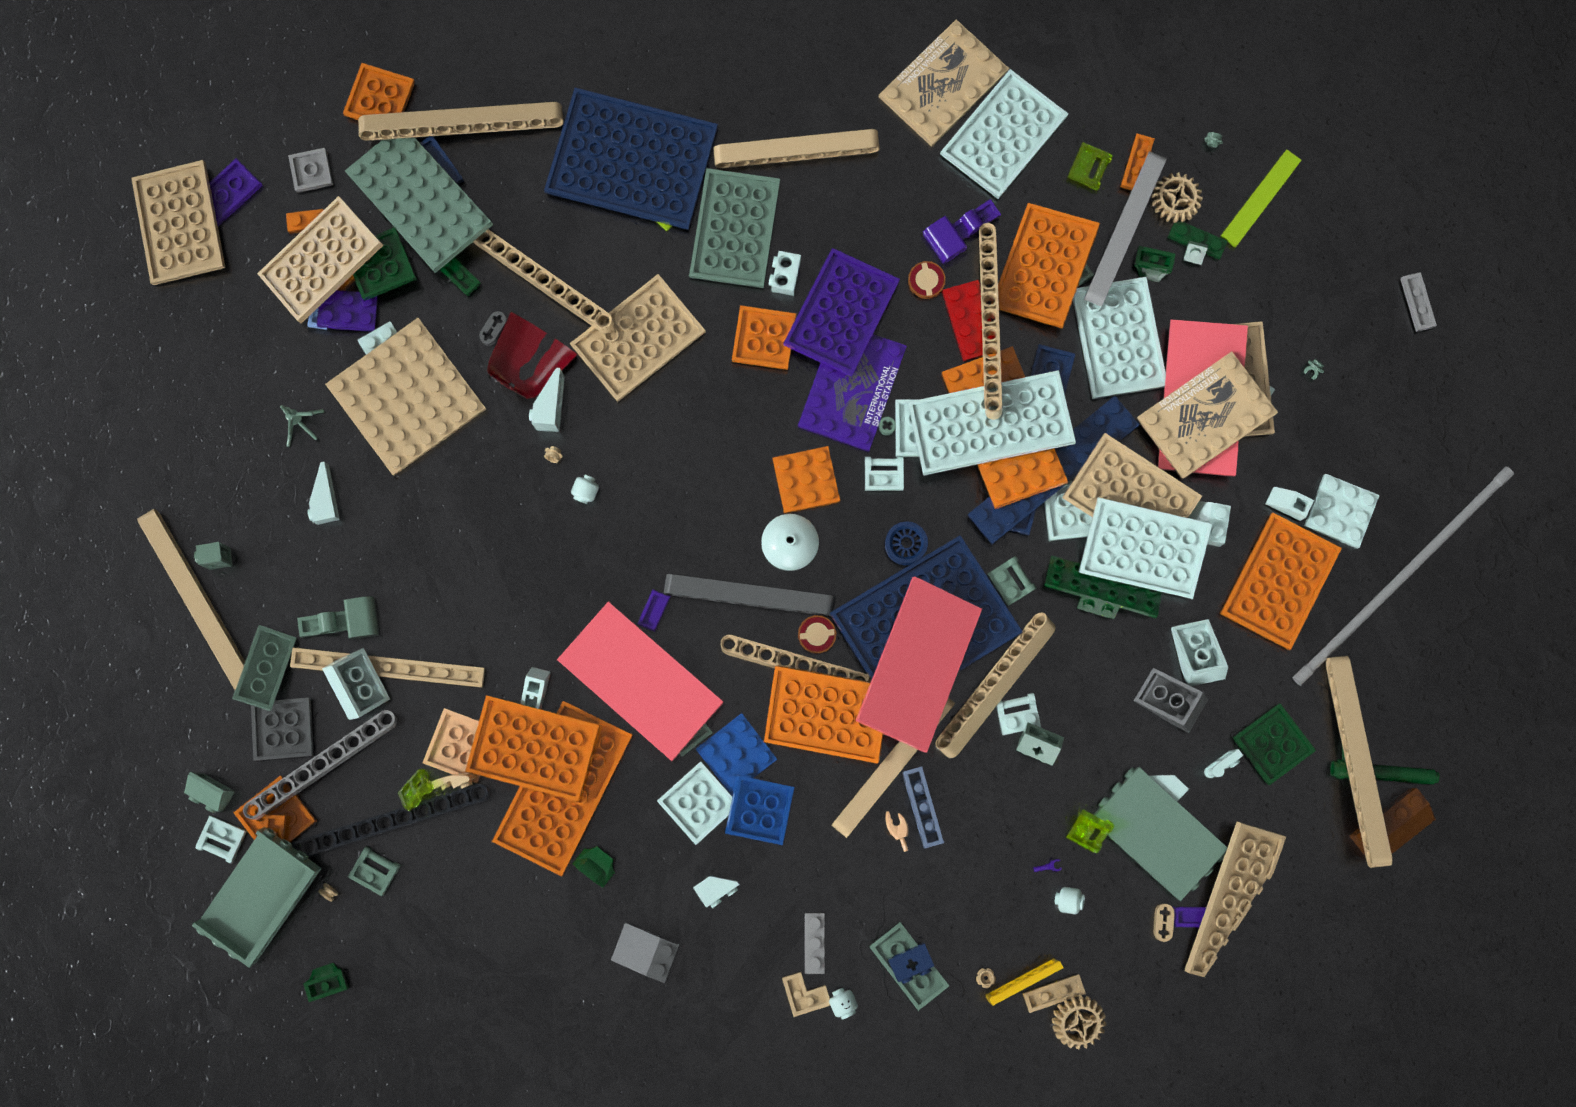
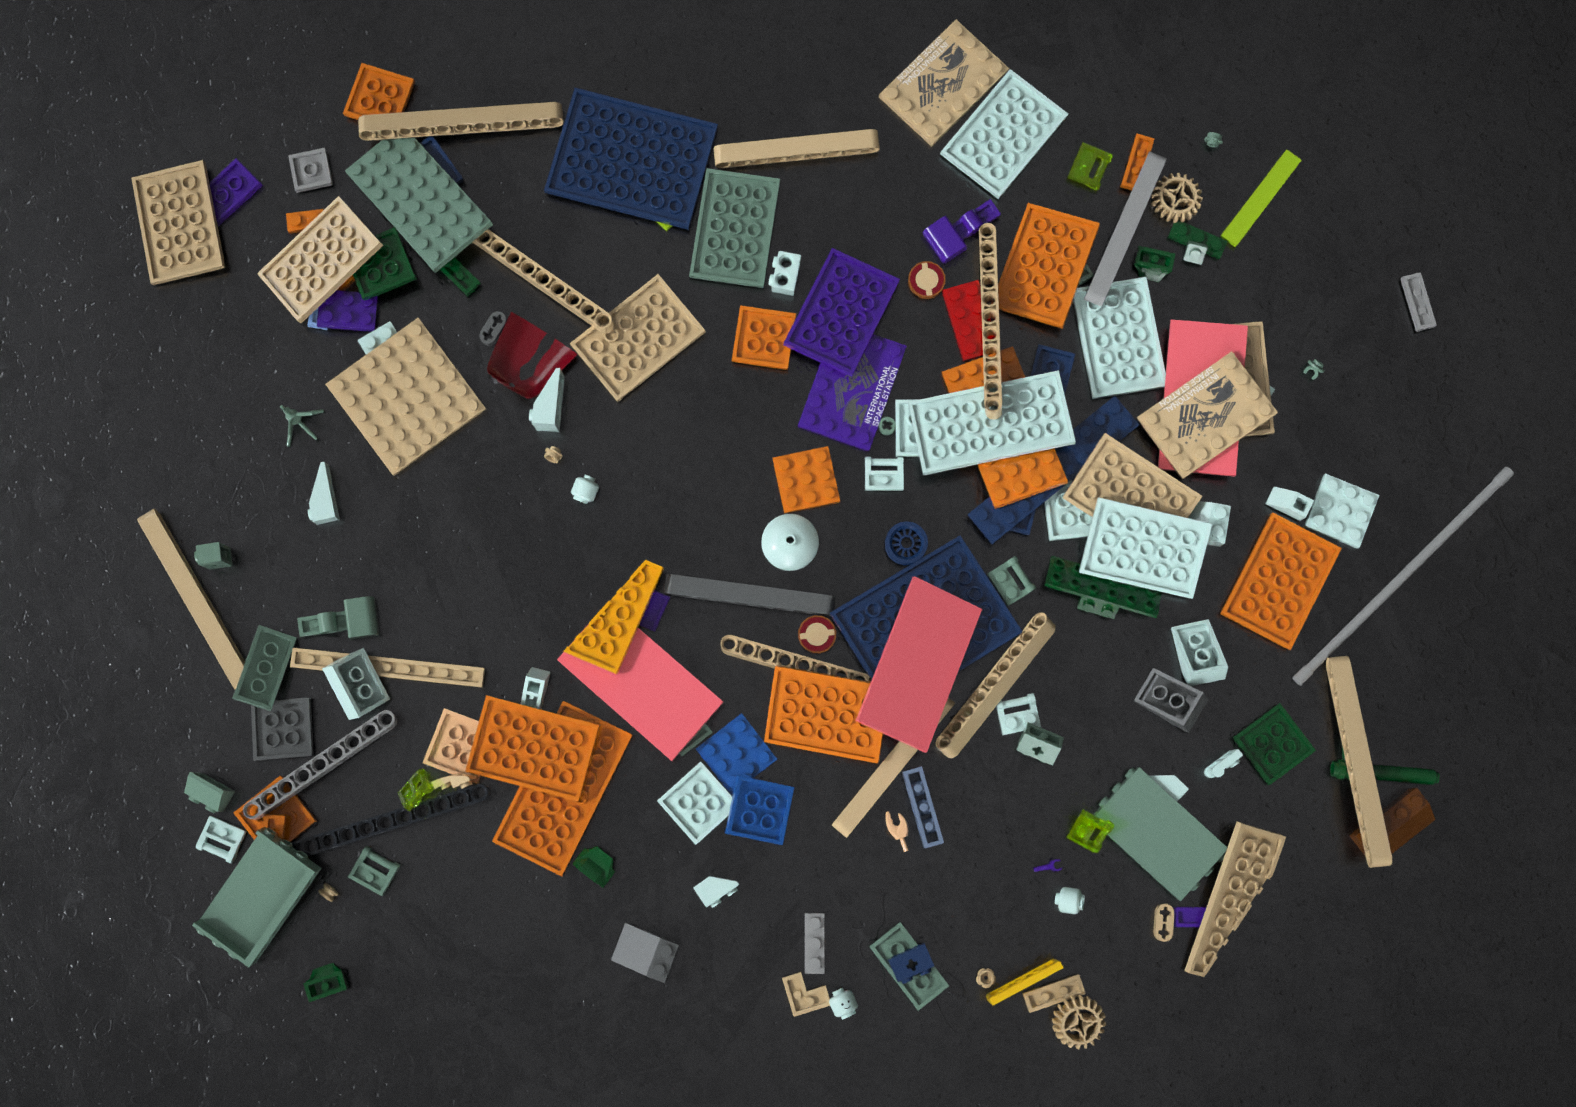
none -> light orange wing [563,560,664,674]

